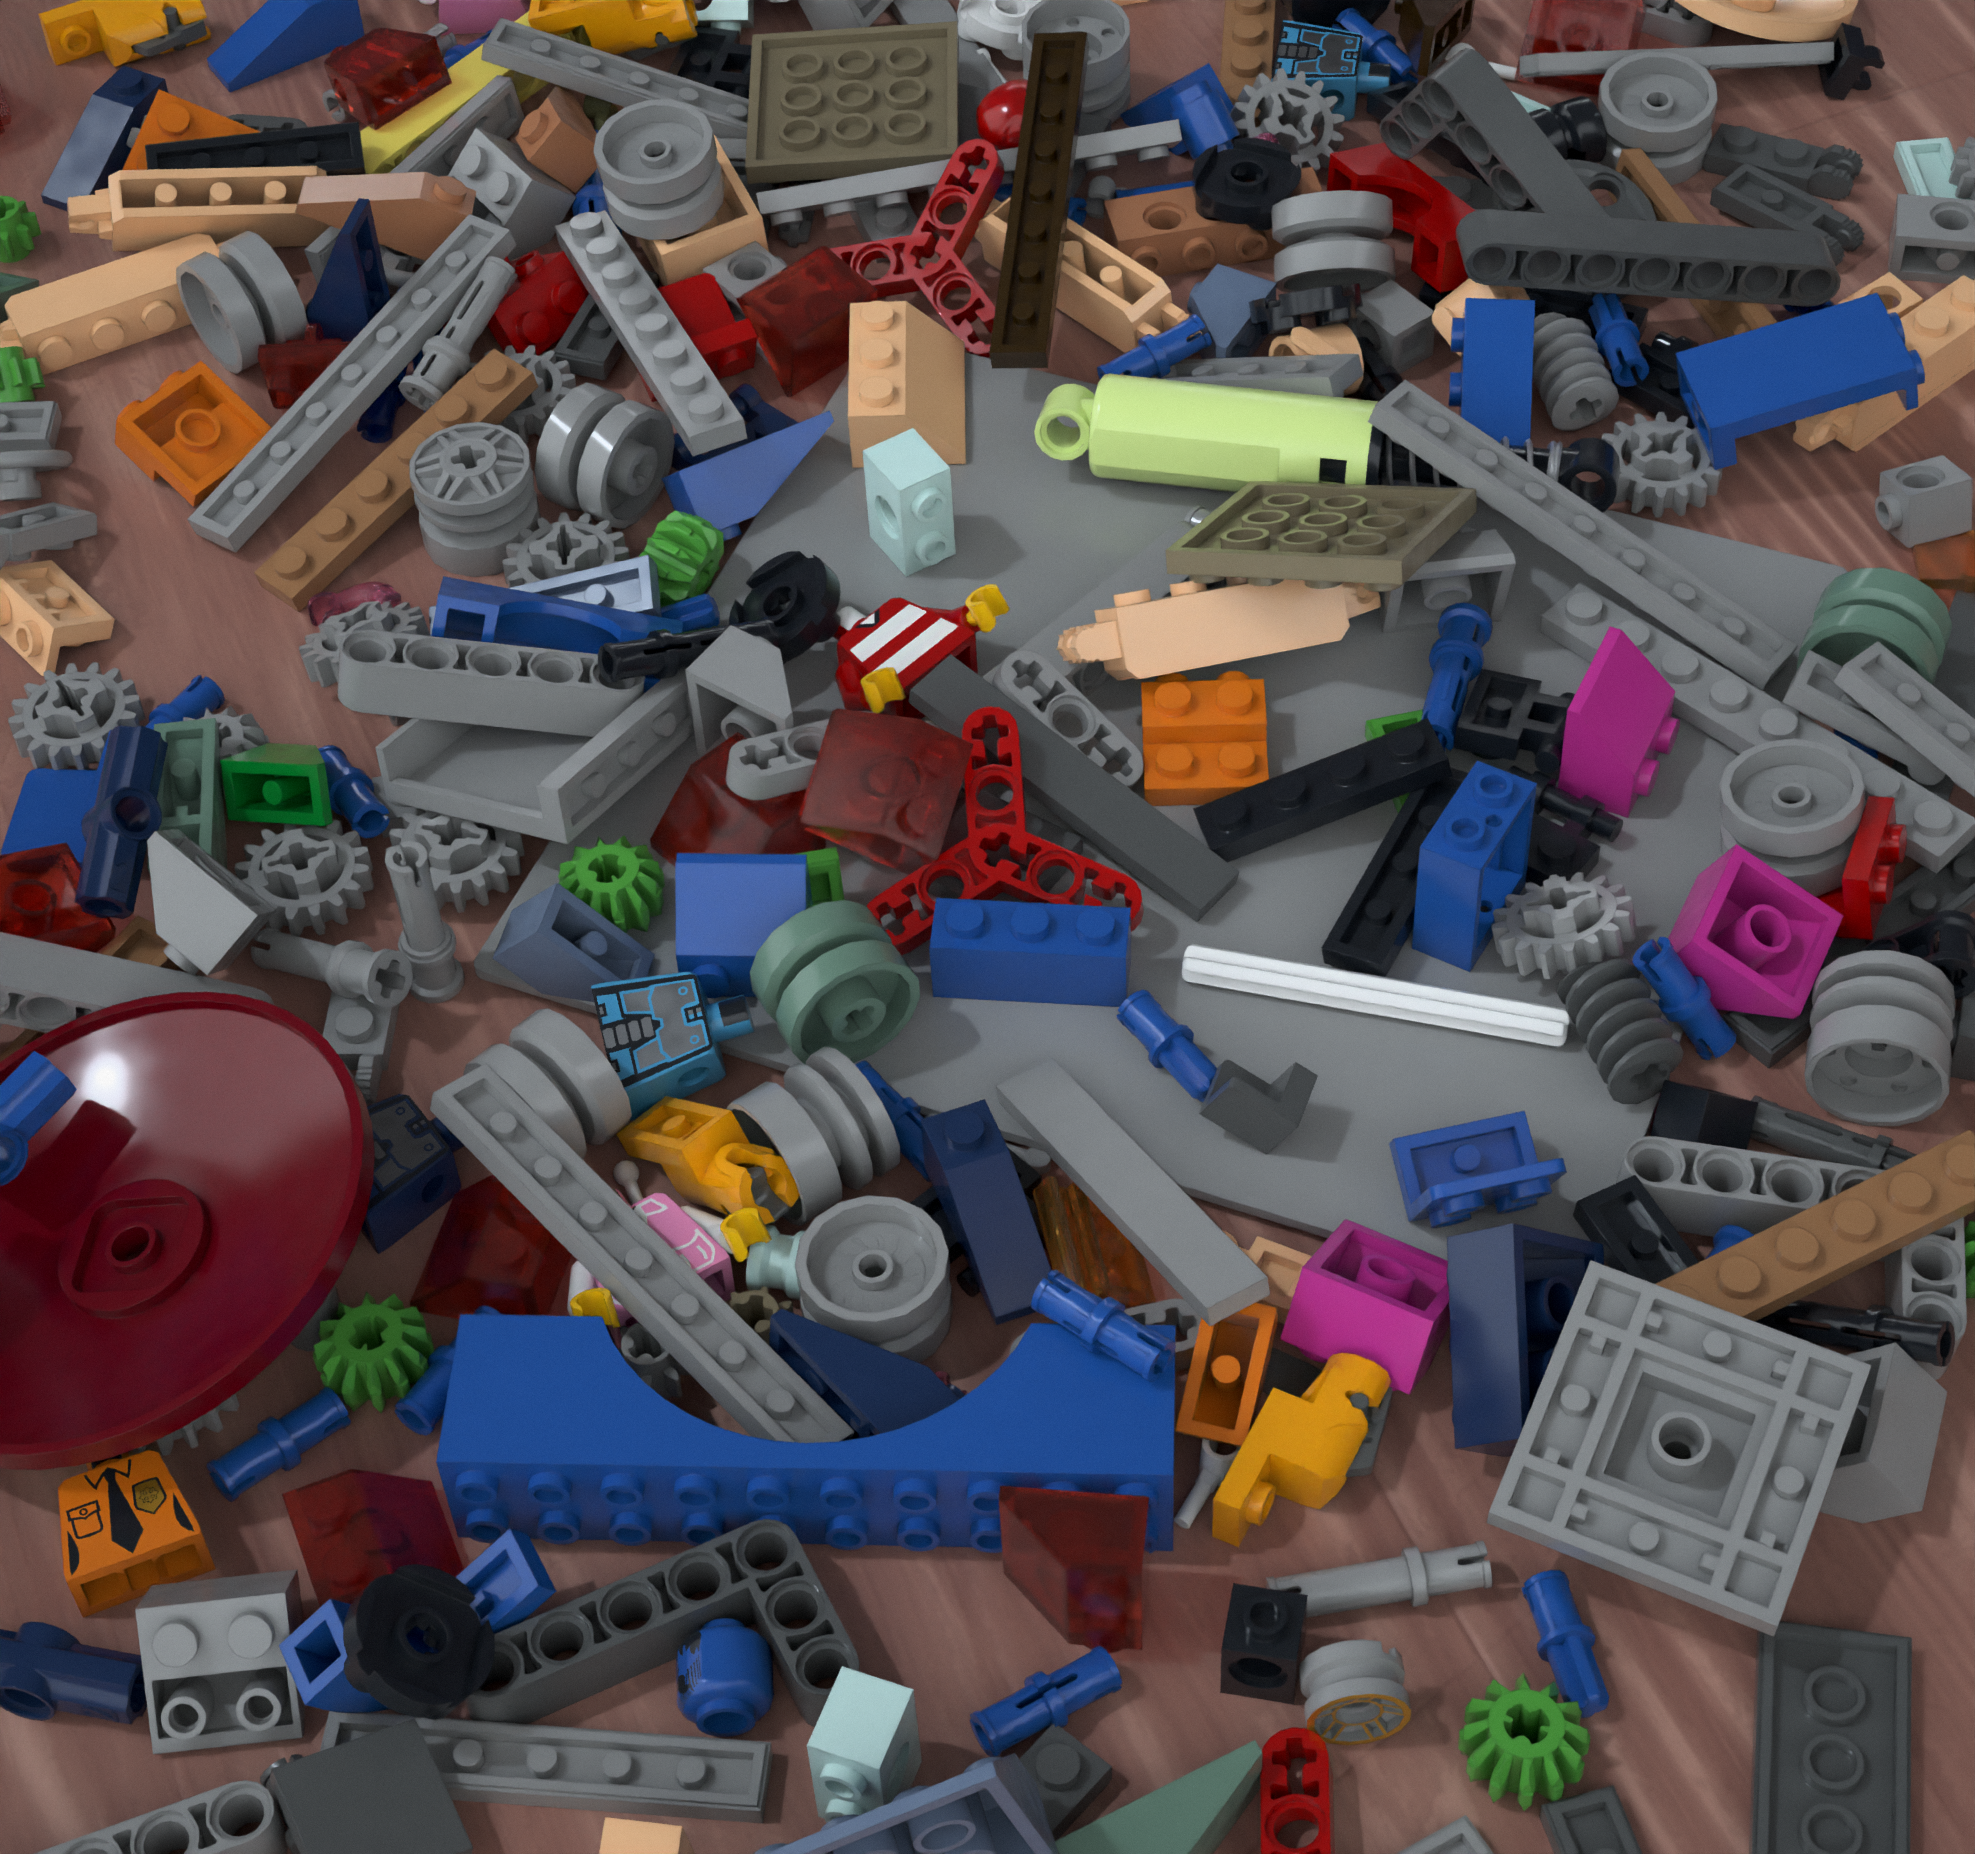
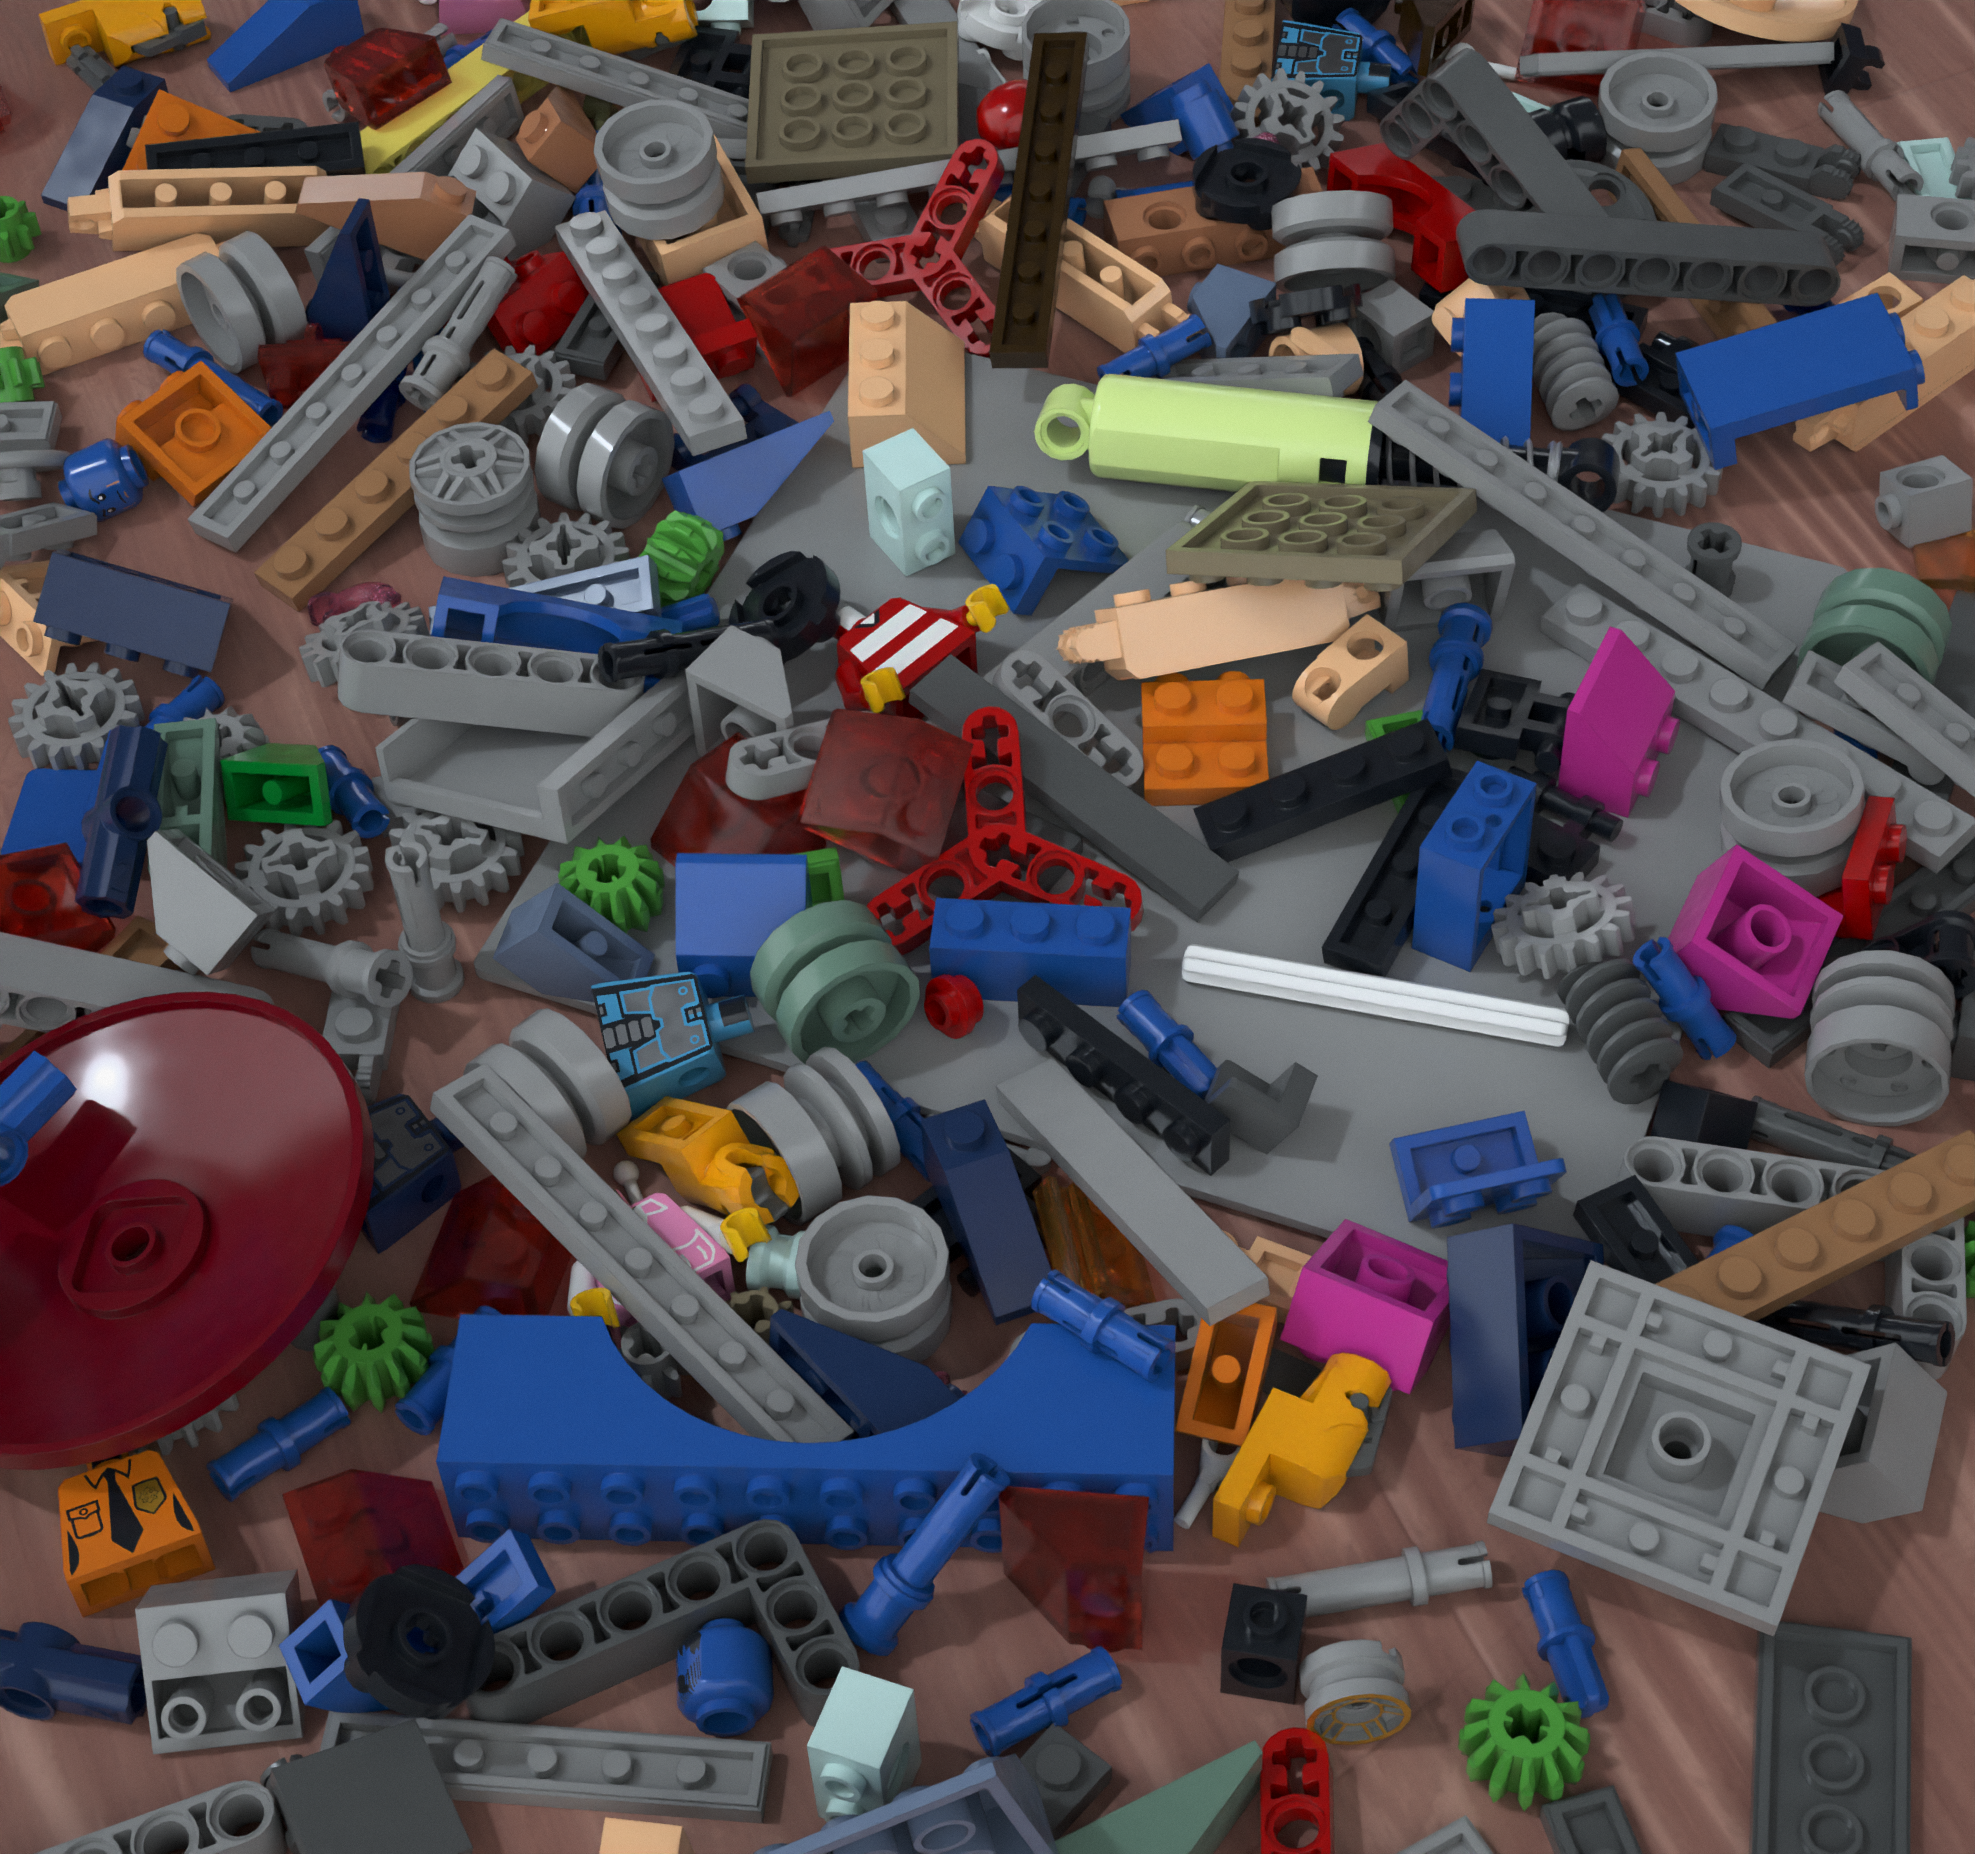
none -> dark blue slope [33,549,233,678]
none -> blue head [58,438,149,522]
none -> dark grey axle [66,44,116,92]
none -> blue pin [143,329,283,427]
none -> blue pin [838,1453,1010,1656]
none -> red plate [924,974,984,1039]
none -> blue bracket [958,486,1129,616]
none -> black plate [1017,975,1230,1176]
none -> light nougat leg [1292,614,1409,730]
none -> dark grey bush [1685,522,1742,597]
none -> light grey pin [1817,90,1924,201]

